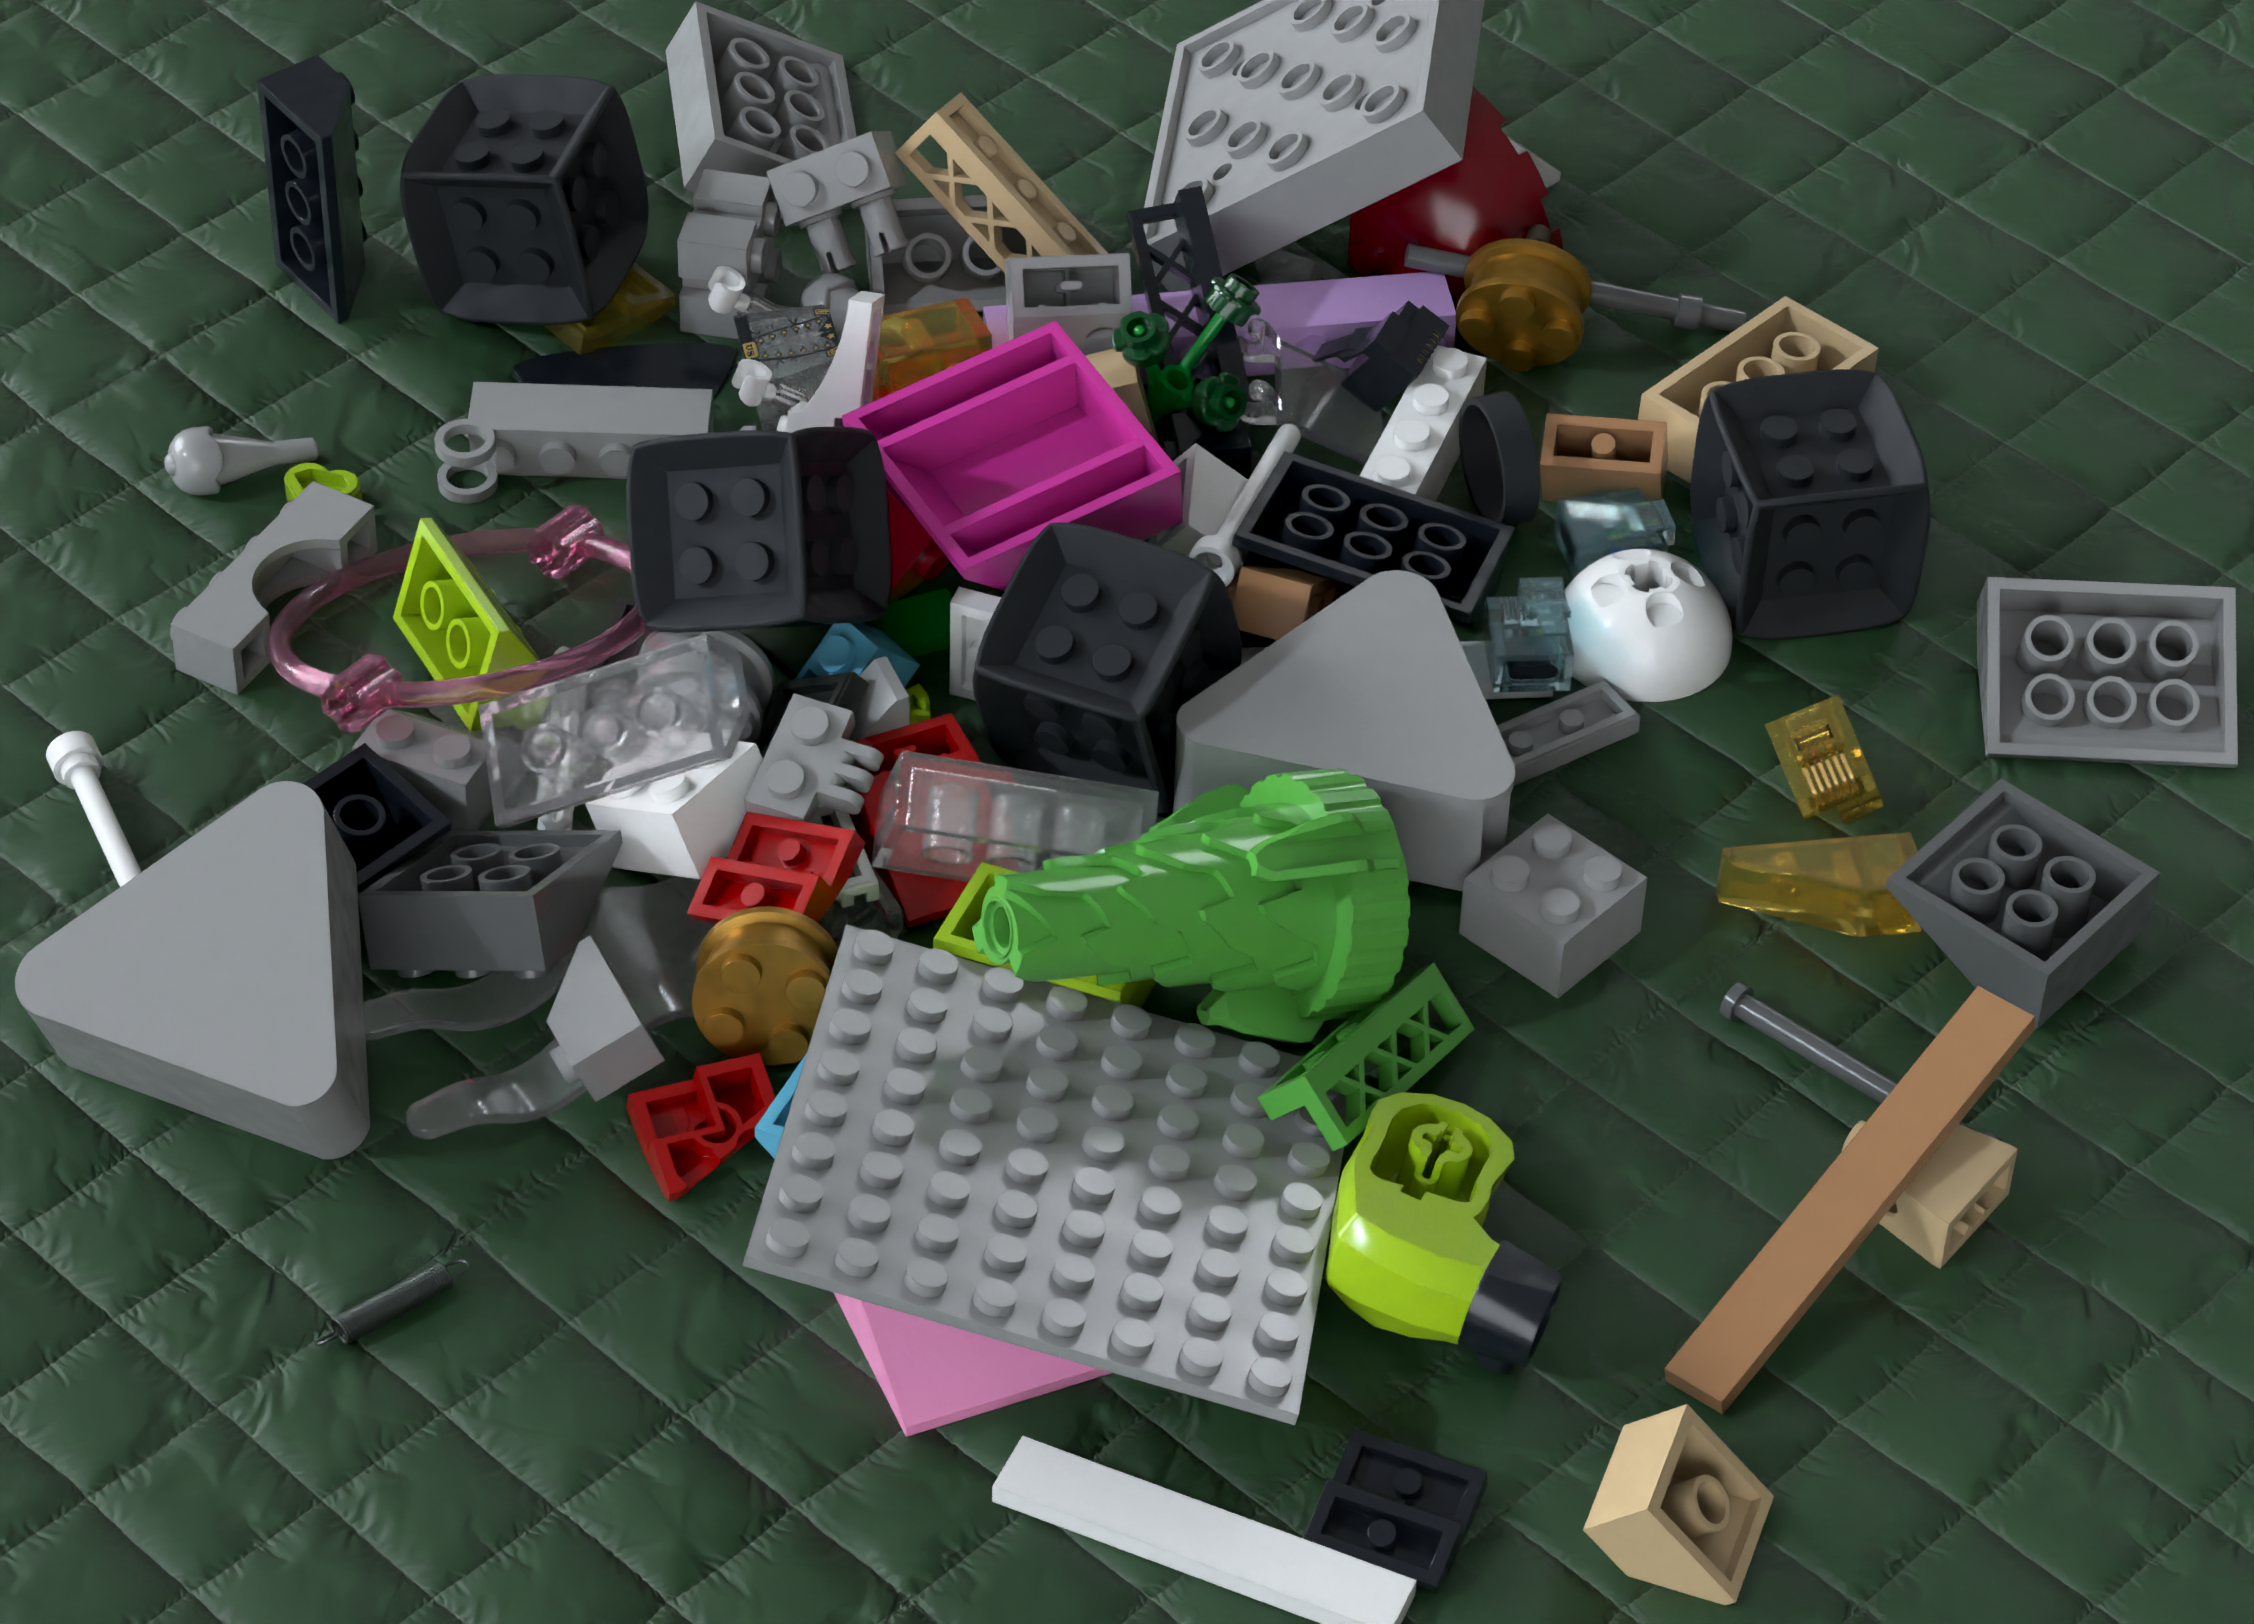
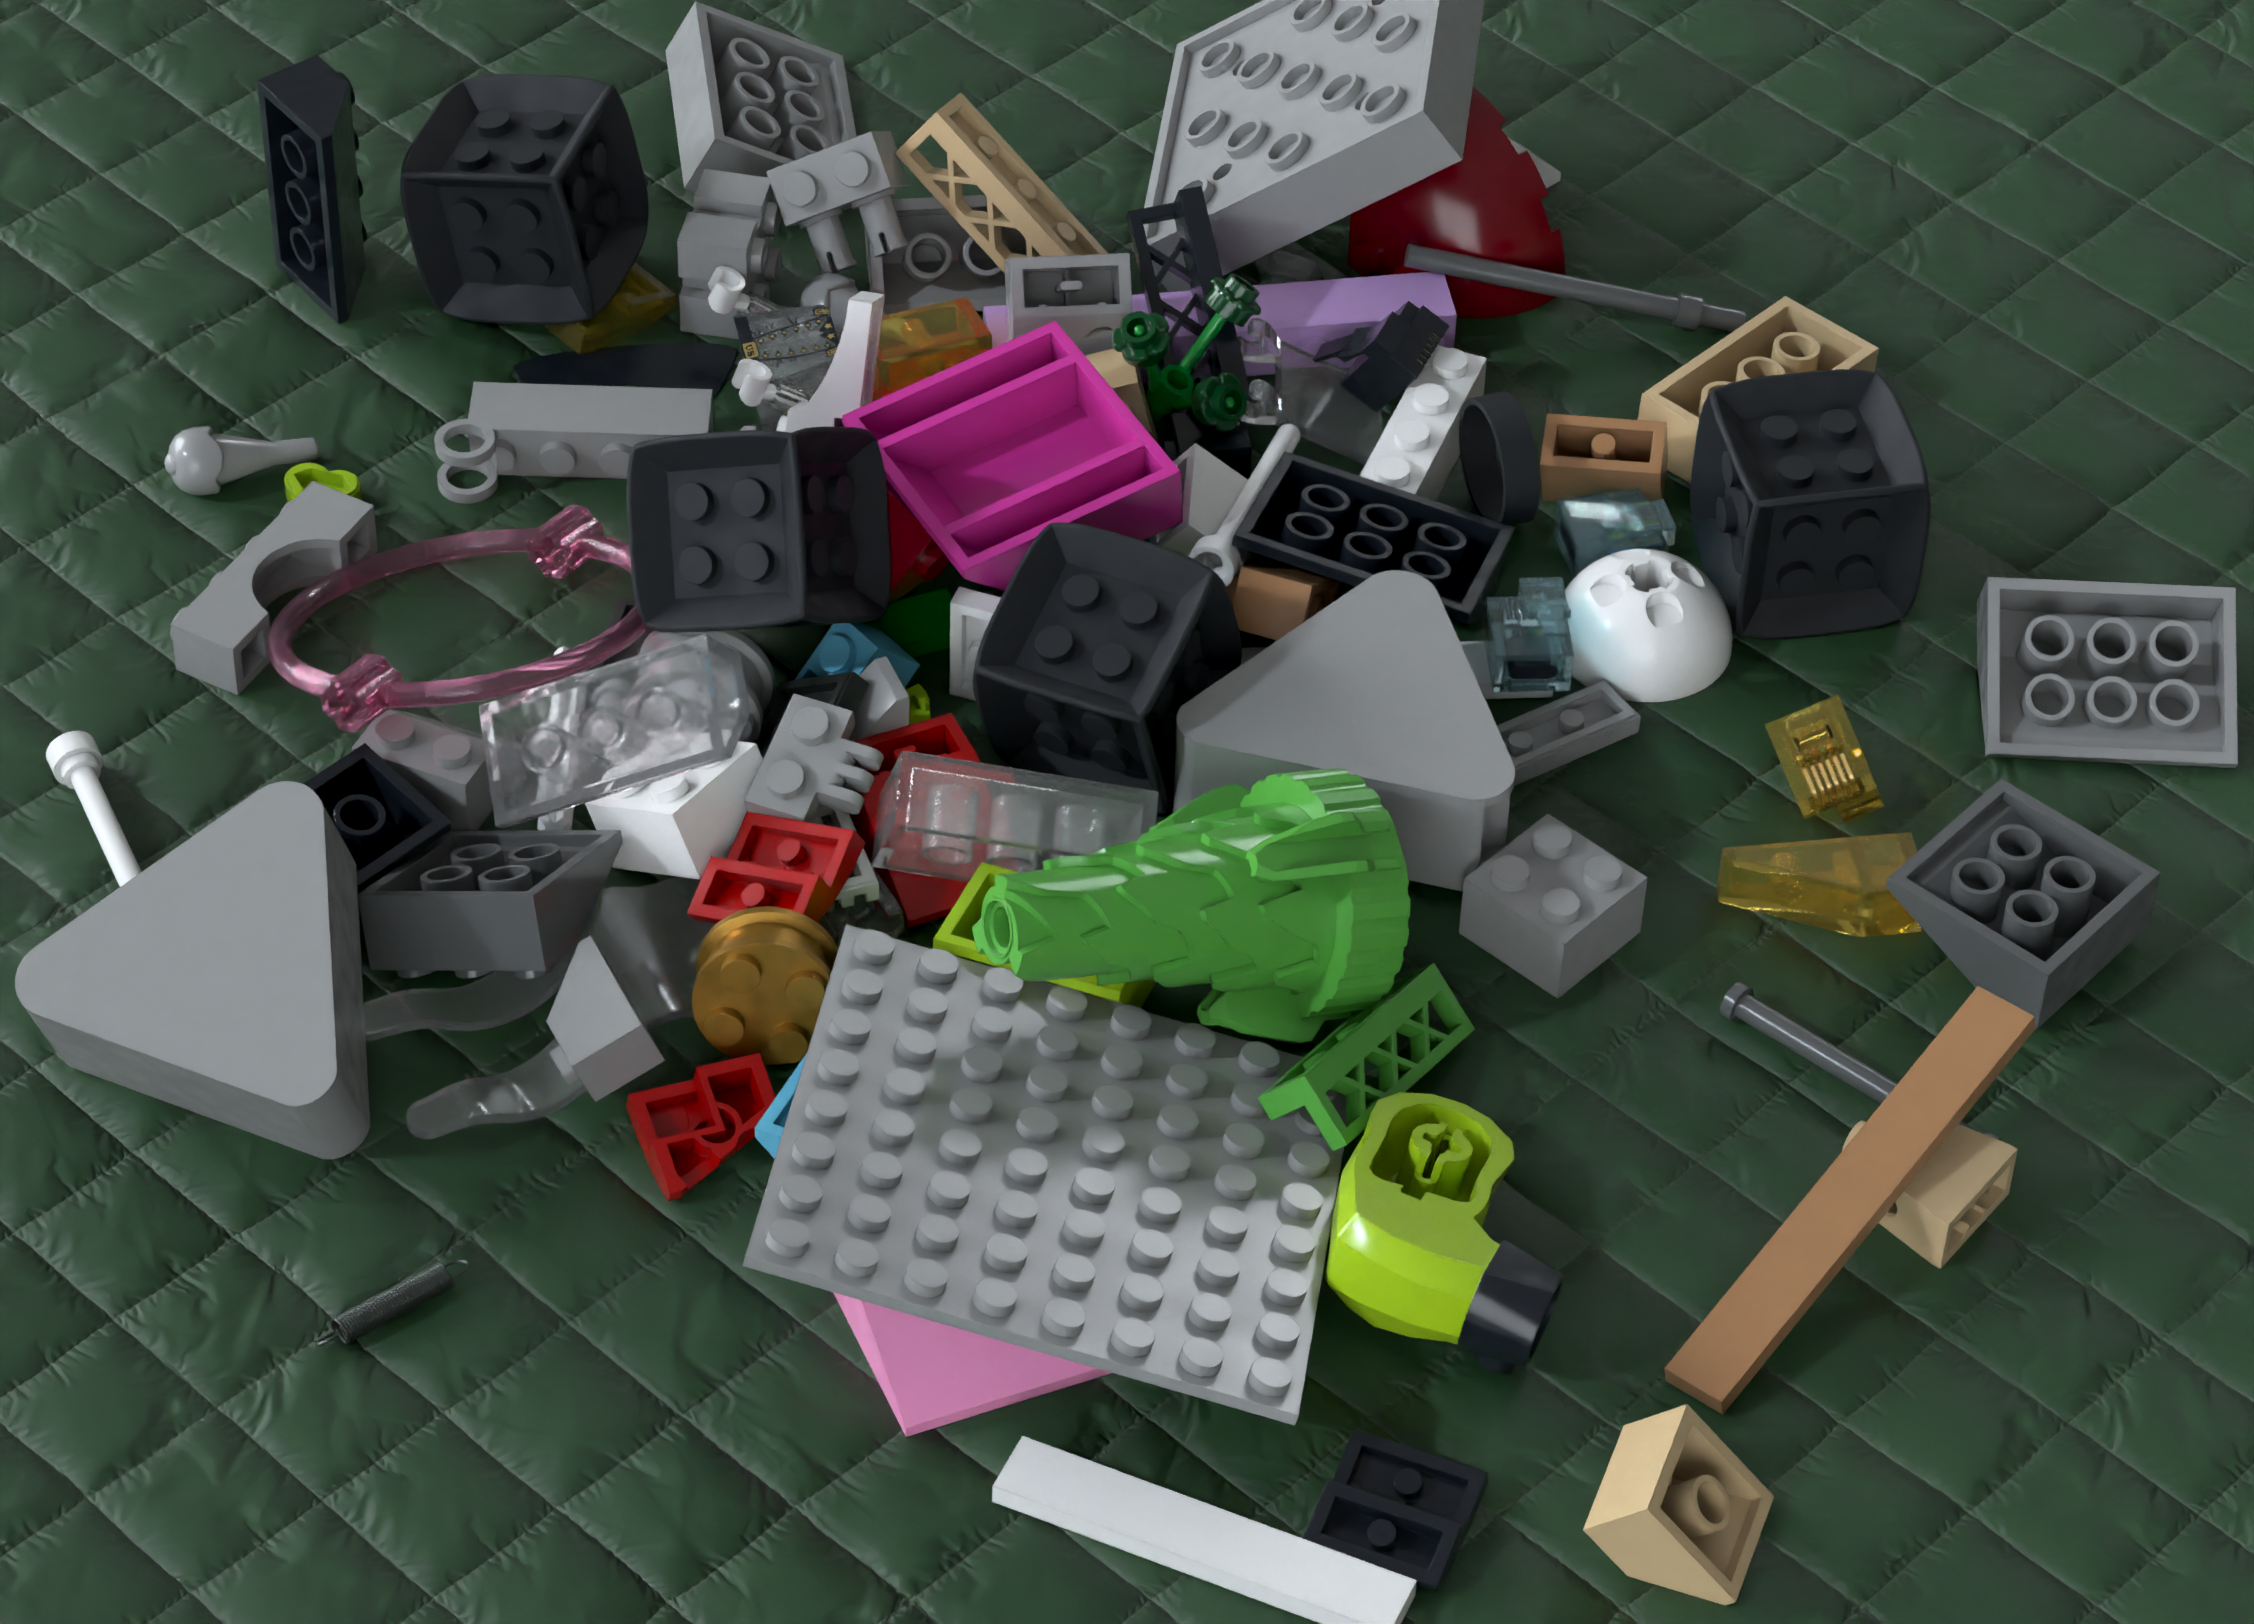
lime slope [393,518,551,732] -> none
pearl gold wheel [1455,224,1592,372] -> none

